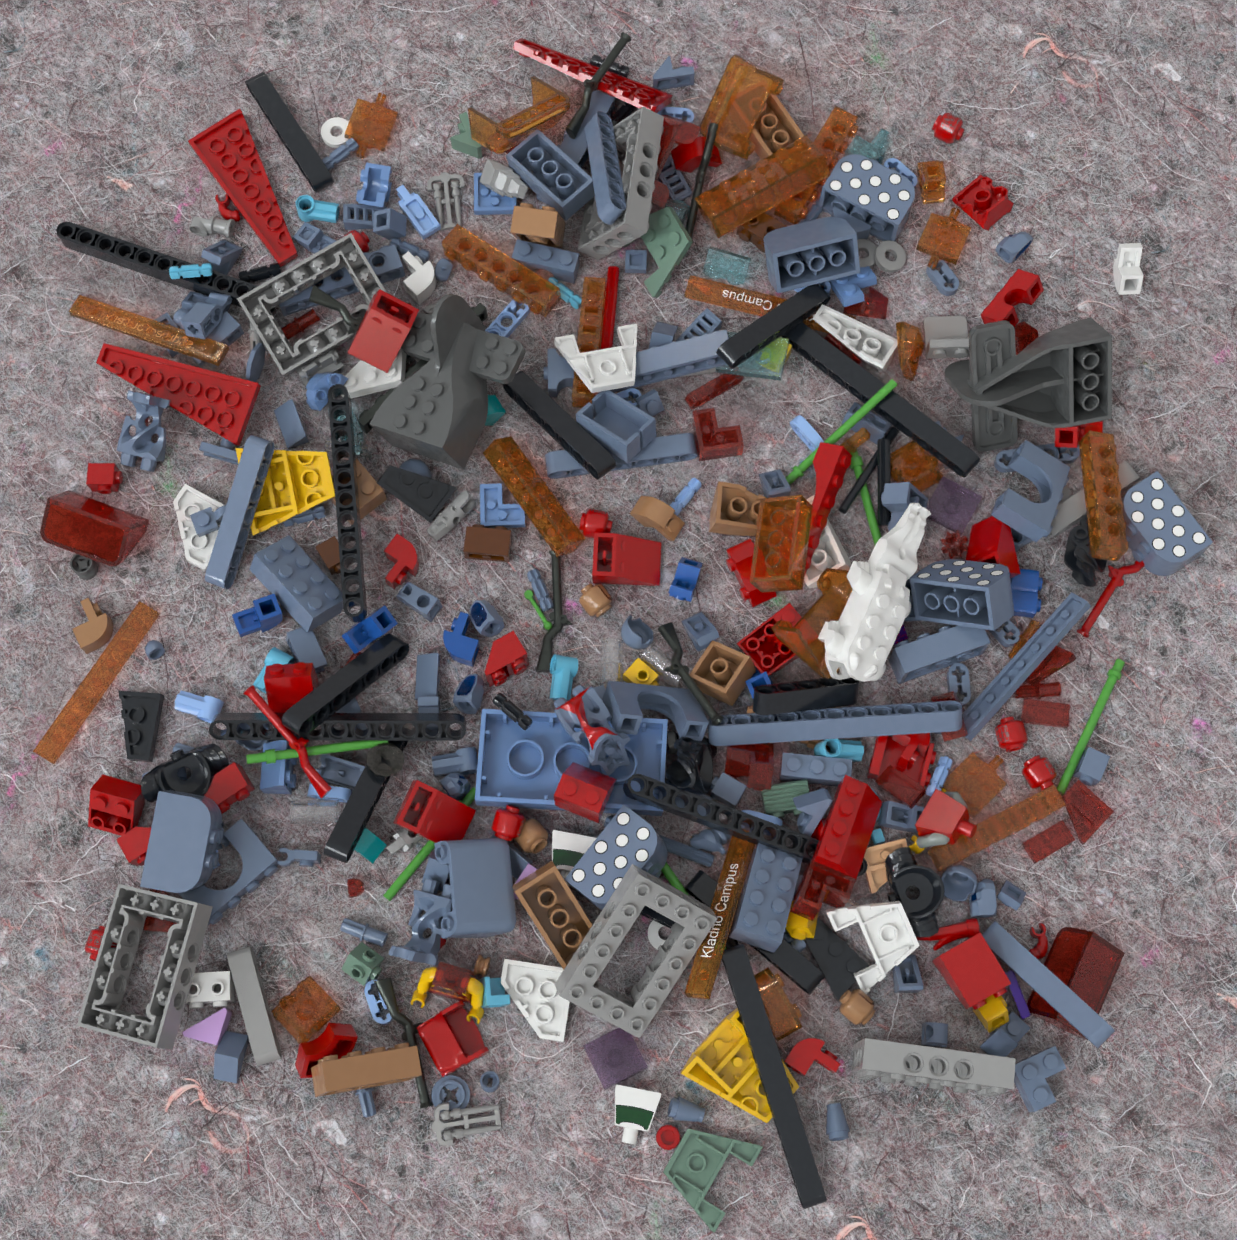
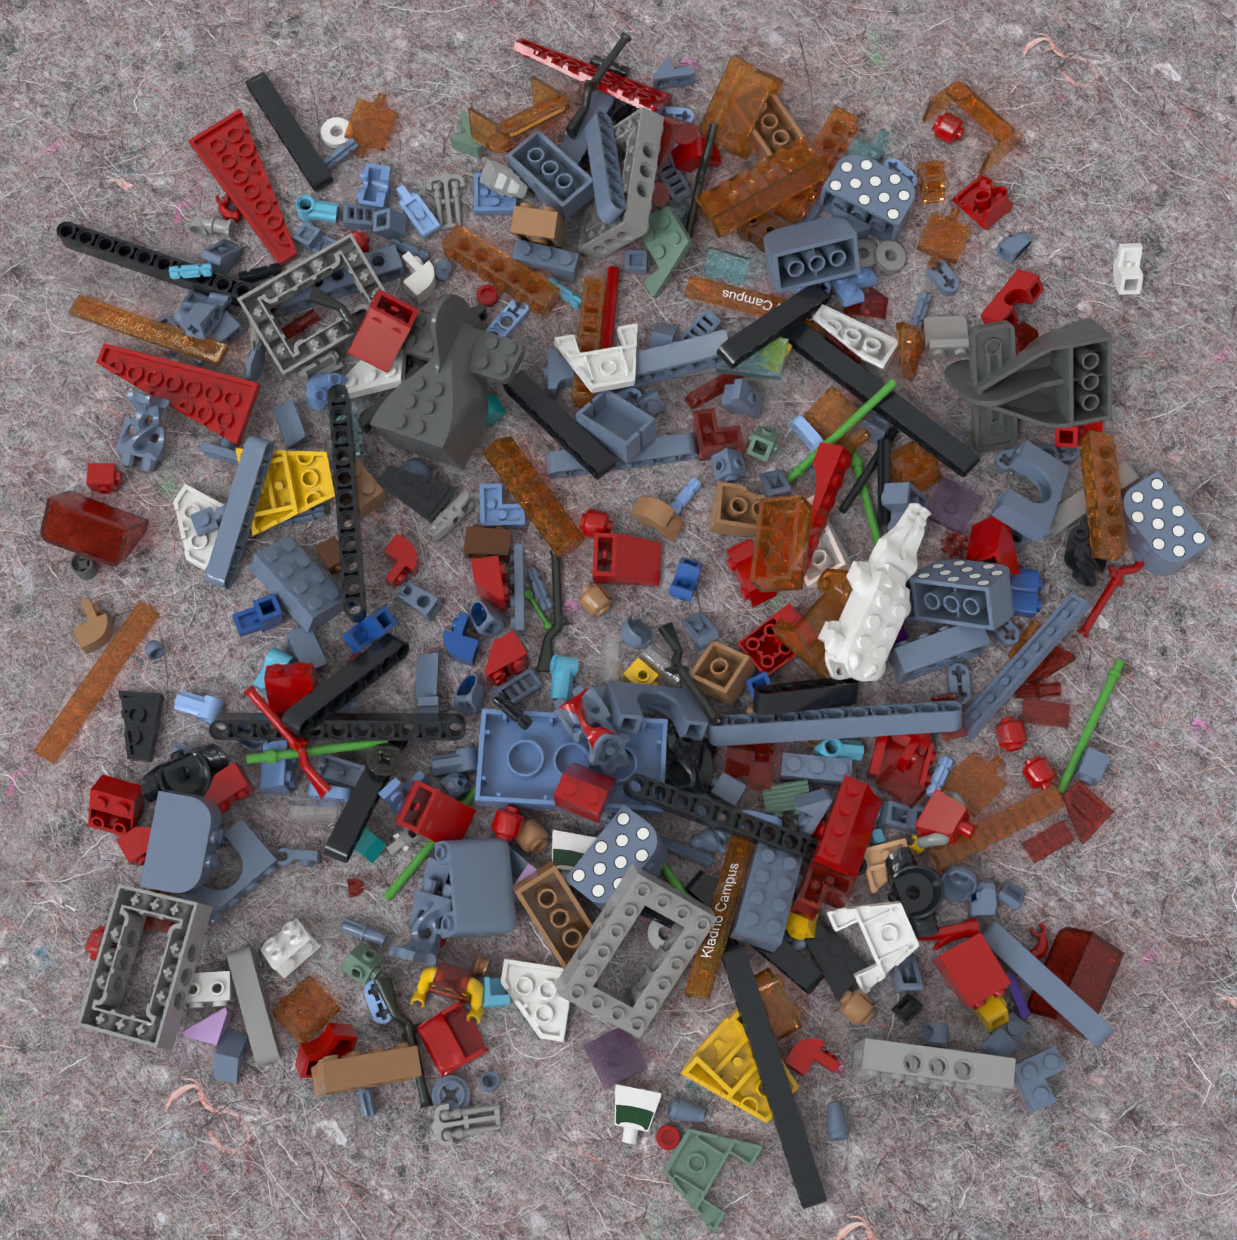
none -> white bracket [260,918,321,978]
none -> medium blue plate [378,770,432,815]
none -> red slope [471,556,510,612]
none -> red tile [476,285,498,307]
none -> sand blue slope [492,667,544,709]
none -> sand blue plate [510,544,525,637]
none -> sand blue brick [711,448,746,484]
none -> sand blue brick [721,379,763,418]
none -> sand green brick [746,426,780,462]
none -> clear orange slope [803,386,866,446]
none -> pearl dark grey slope [891,993,923,1025]
none -> sand blue axle [908,292,932,332]
none -> clear orange windscreen [922,81,1022,175]

